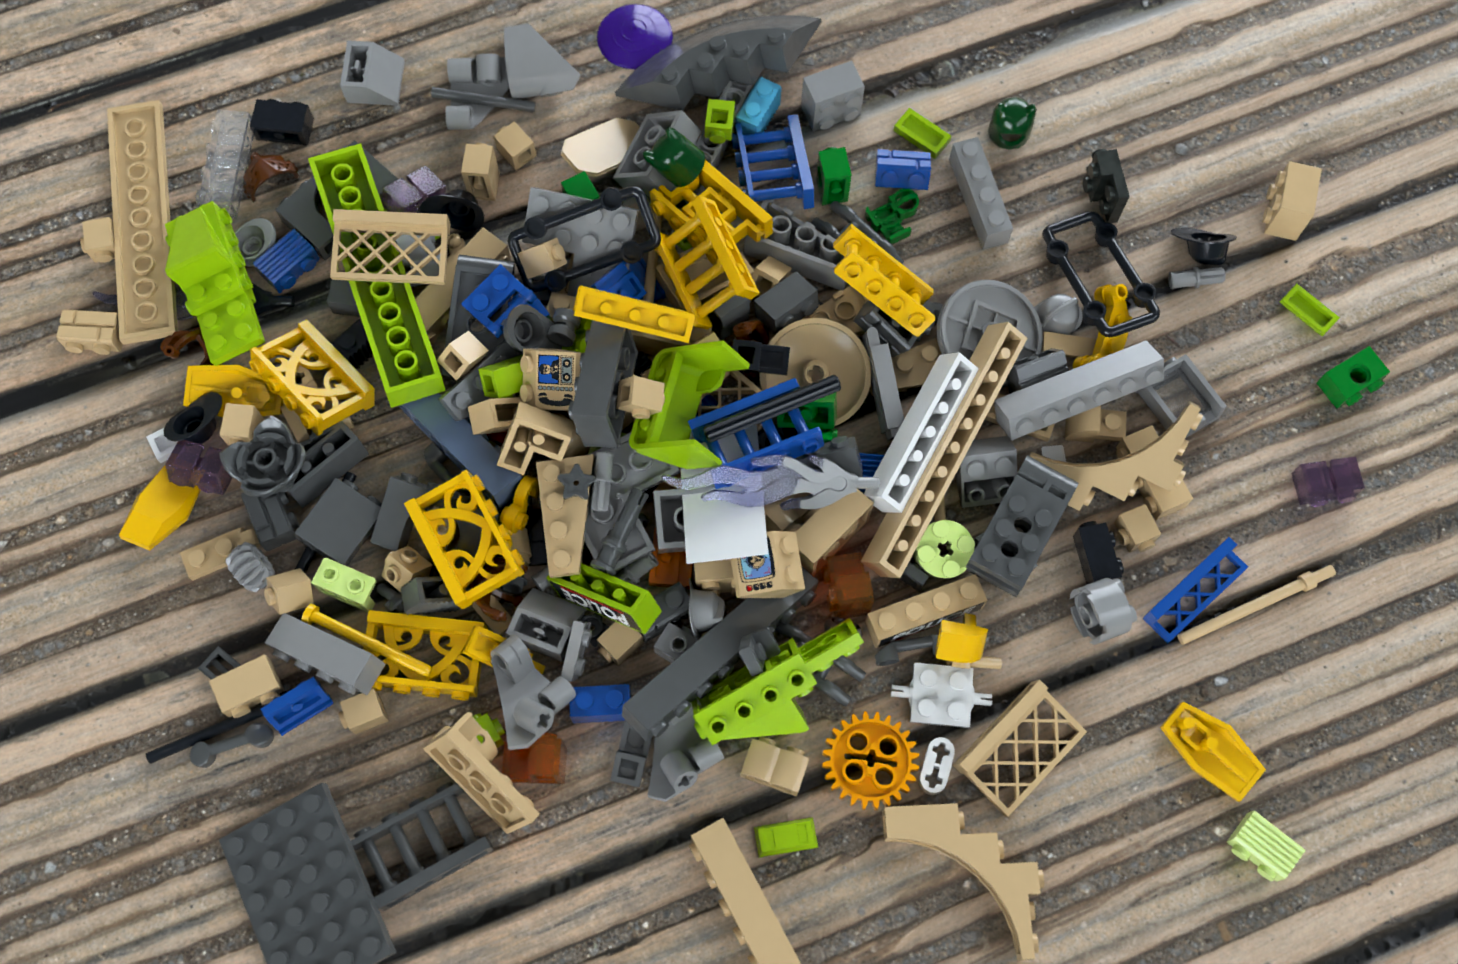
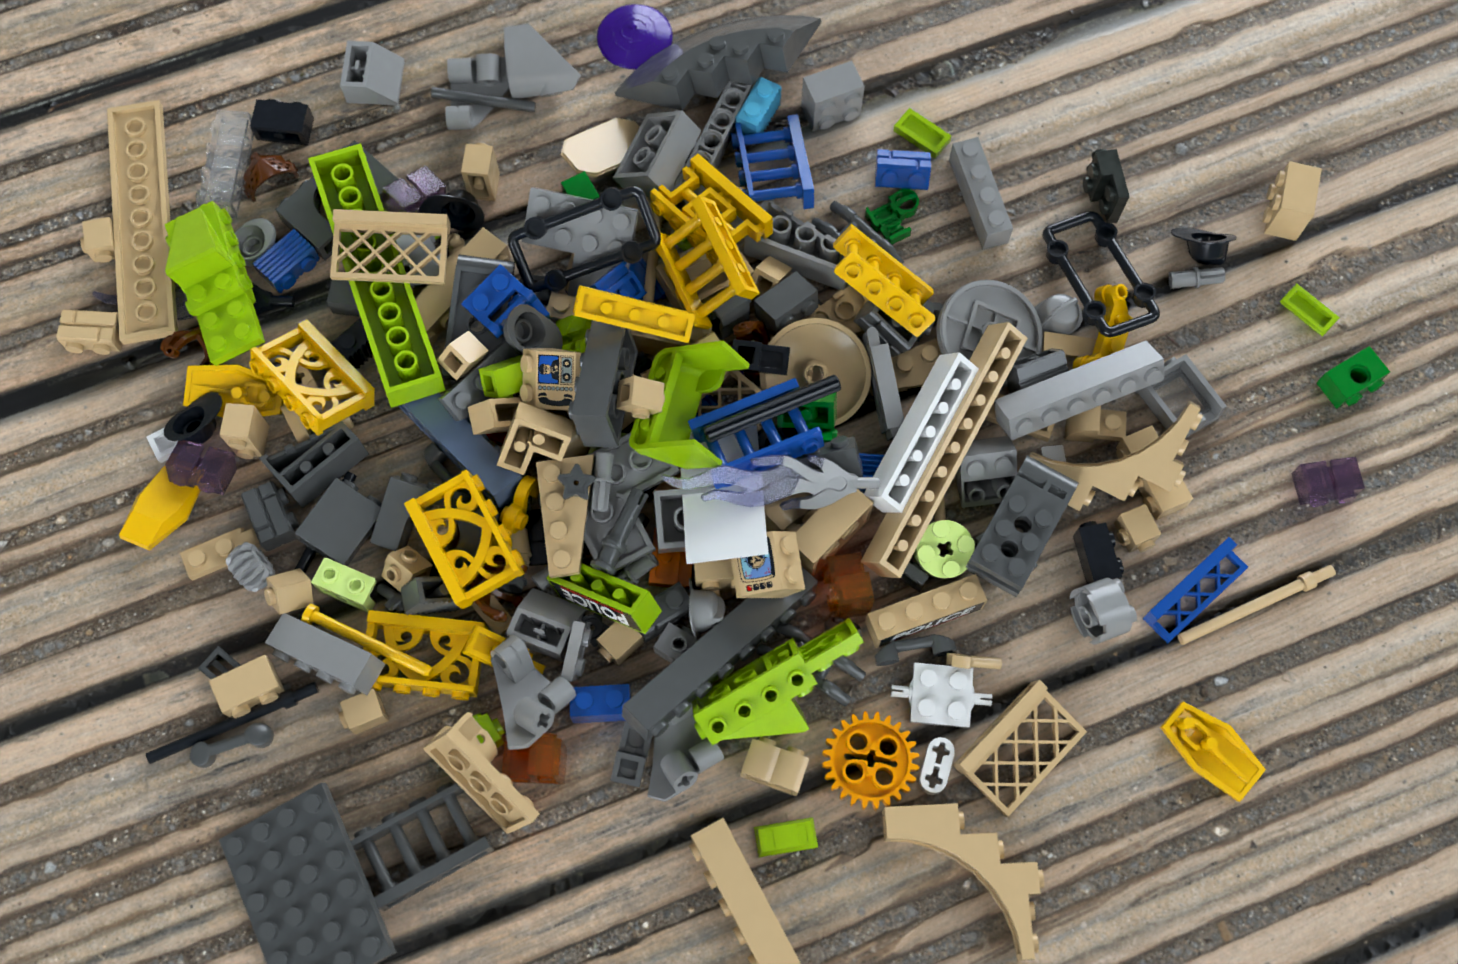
dark grey brick [219,415,306,497] -> none
blue plate [261,676,334,736] -> none
tan brick [494,121,537,170] -> none
tan brick [517,238,567,279] -> none
dark grey wheel [546,308,582,347] -> none
dark green piece [642,127,705,187] -> none
lime brick [705,99,735,144] -> none
dark grey bracket [739,627,780,677] -> none
green brick [816,147,852,206] -> none
yellow brick [936,613,988,663] -> none
dark green piece [988,97,1037,150] -> none
yellowish green brick [1227,811,1305,881] -> none

